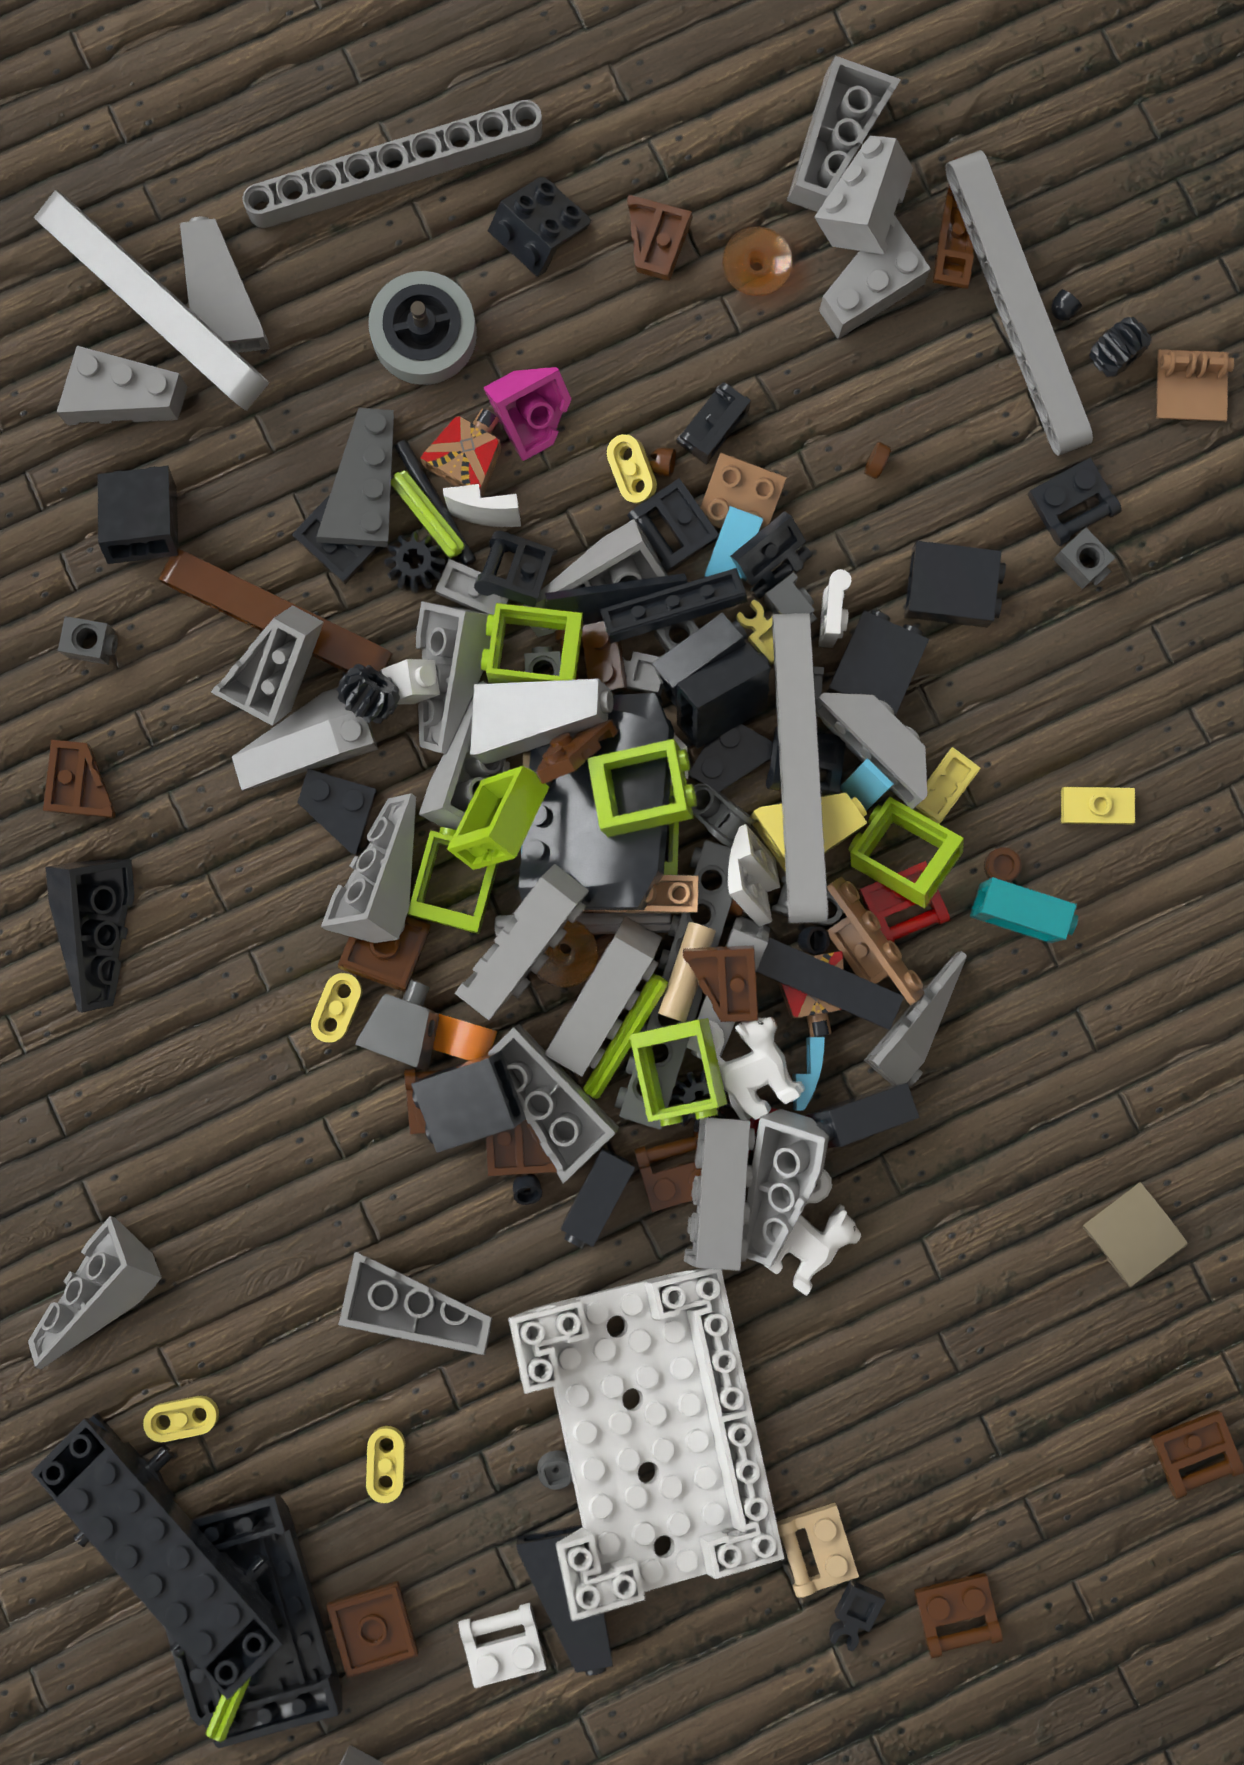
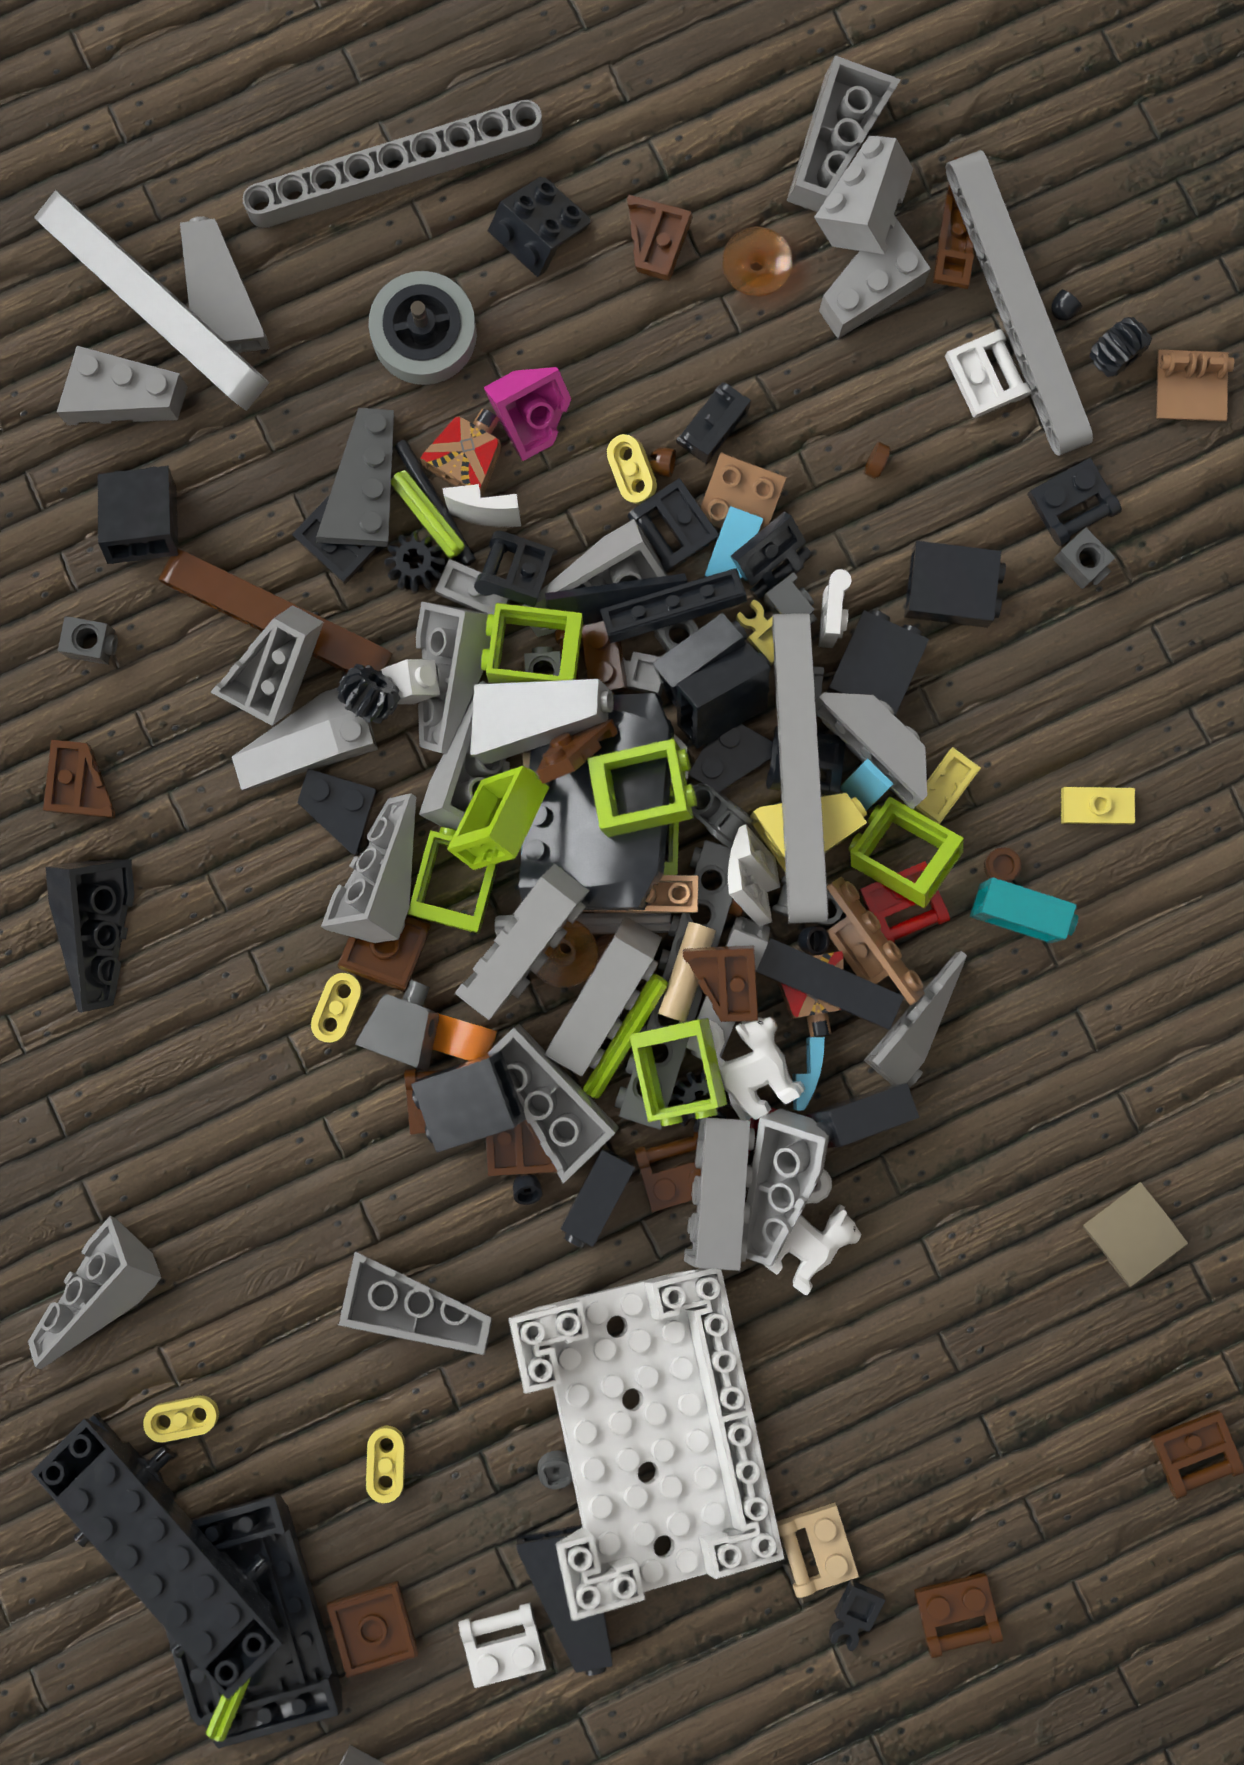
none -> white plate [945,329,1032,419]

